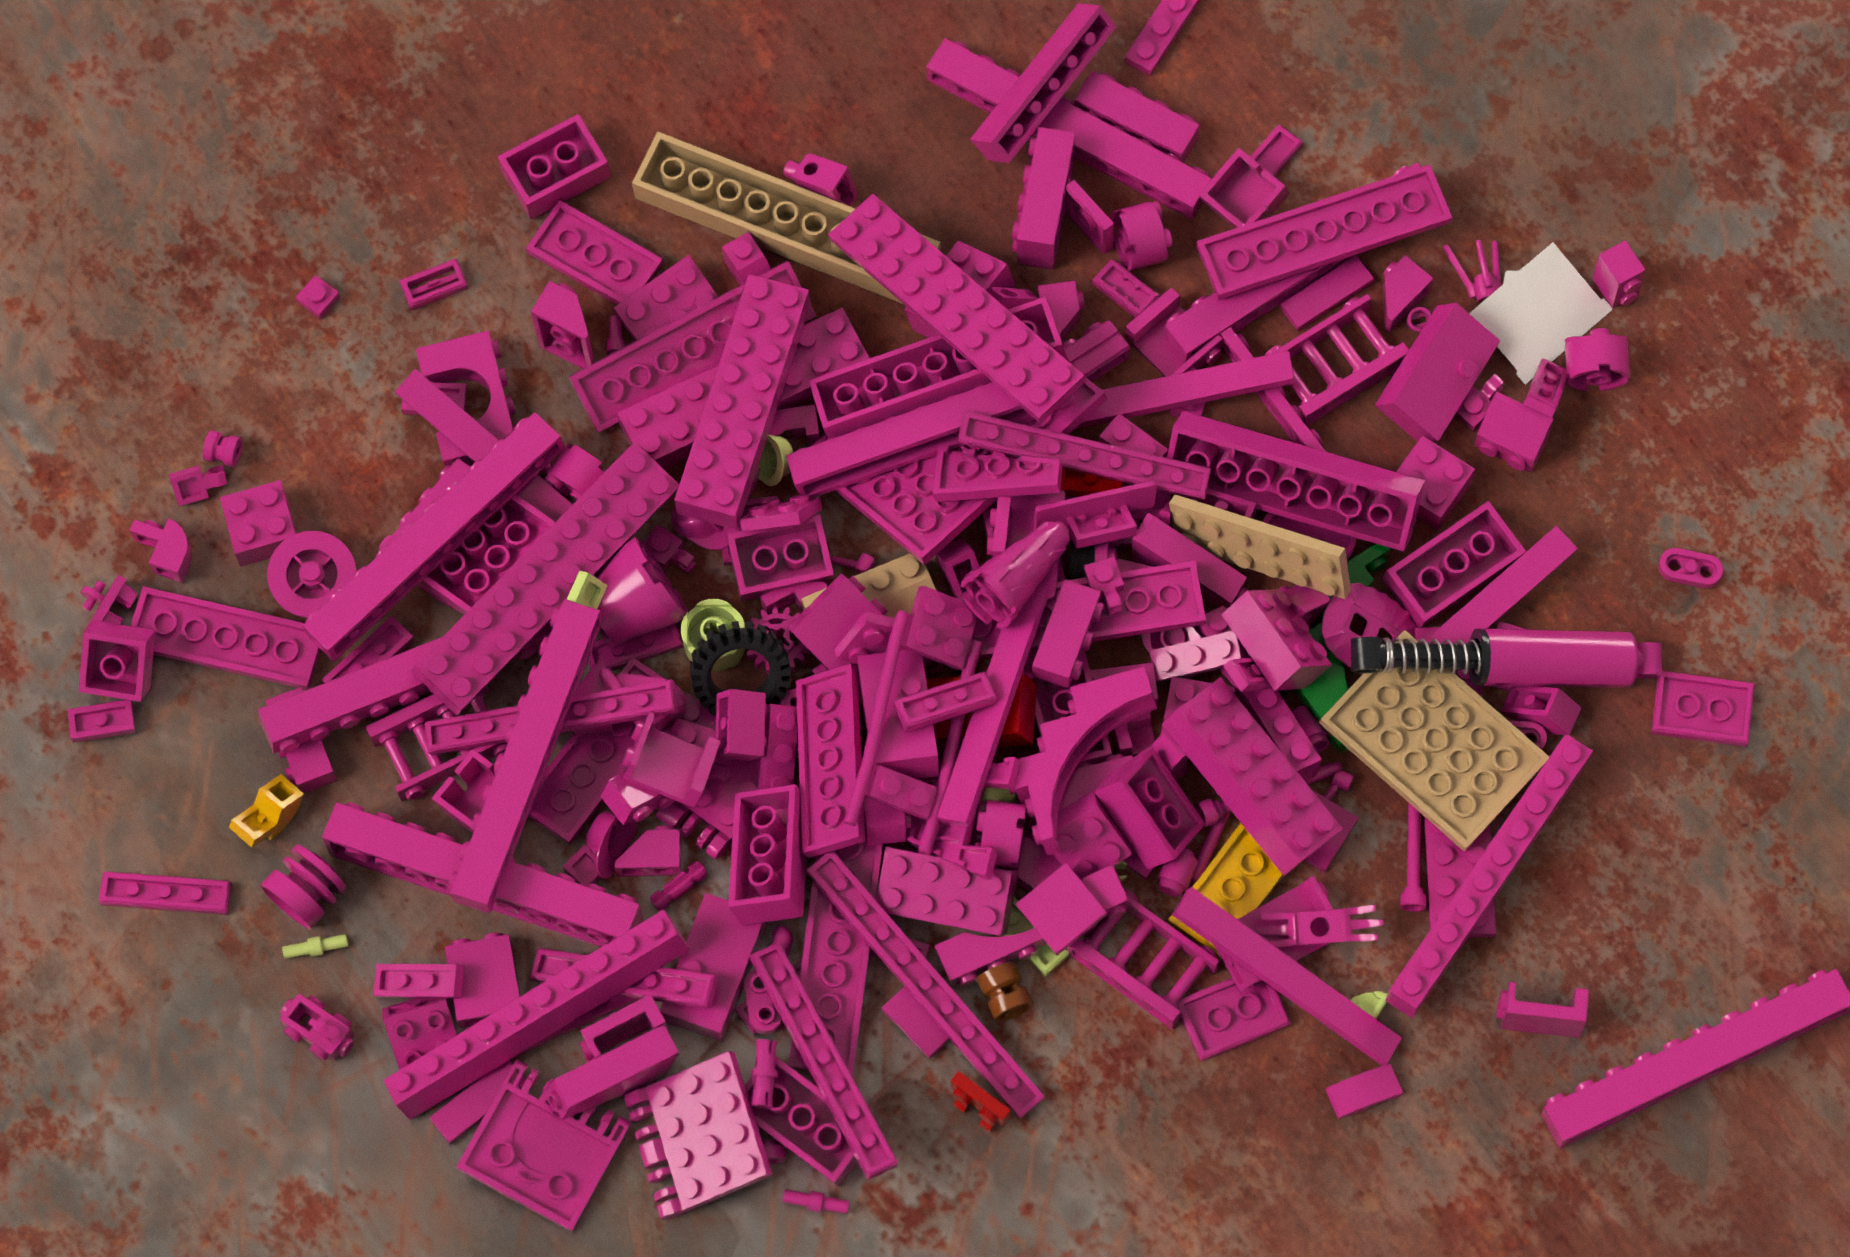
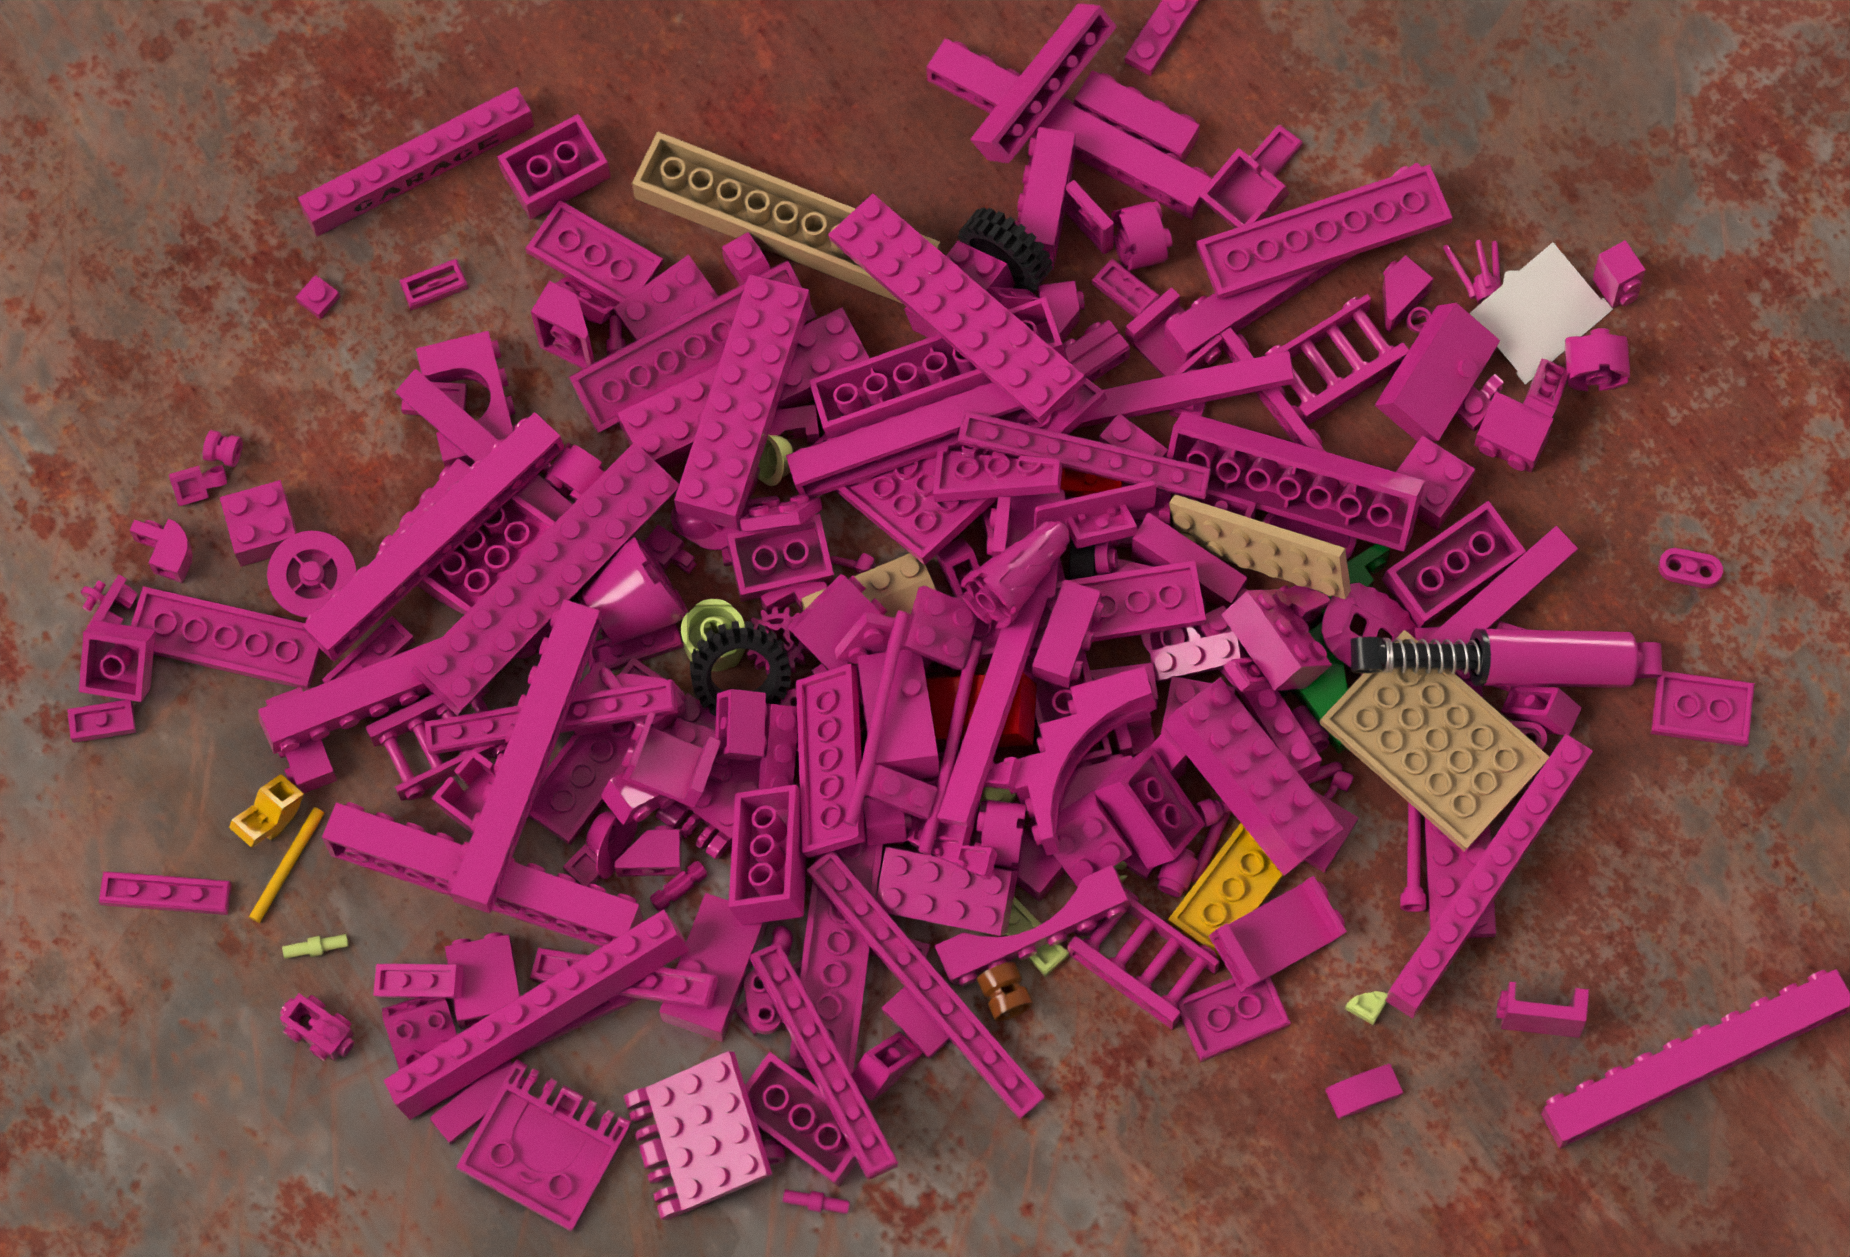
dark pink wheel [259,844,347,930] -> none
dark pink slope [547,1025,679,1120] -> none
yellowish green plate [567,571,607,610] -> none
dark pink panel [579,994,668,1062] -> none
dark pink pin [751,1039,778,1108] -> none
dark pink torso [783,153,858,207] -> none
dark pink tile [894,672,997,733] -> none
red plate [950,1071,1011,1133] -> none
dark pink tile [1016,863,1108,956] -> none
dark pink plate [1084,557,1124,616] -> none
dark pink tile [1172,887,1402,1066] -> none
dark pink piece [1256,905,1384,948] -> none
dark pink tile [1280,255,1374,331] -> none
none -> yellow bar [249,807,325,923]
none -> dark pink brick [298,87,534,237]
none -> dark pink plate [555,276,617,324]
none -> dark pink slope [851,1031,923,1101]
none -> black tyre [958,207,1053,293]

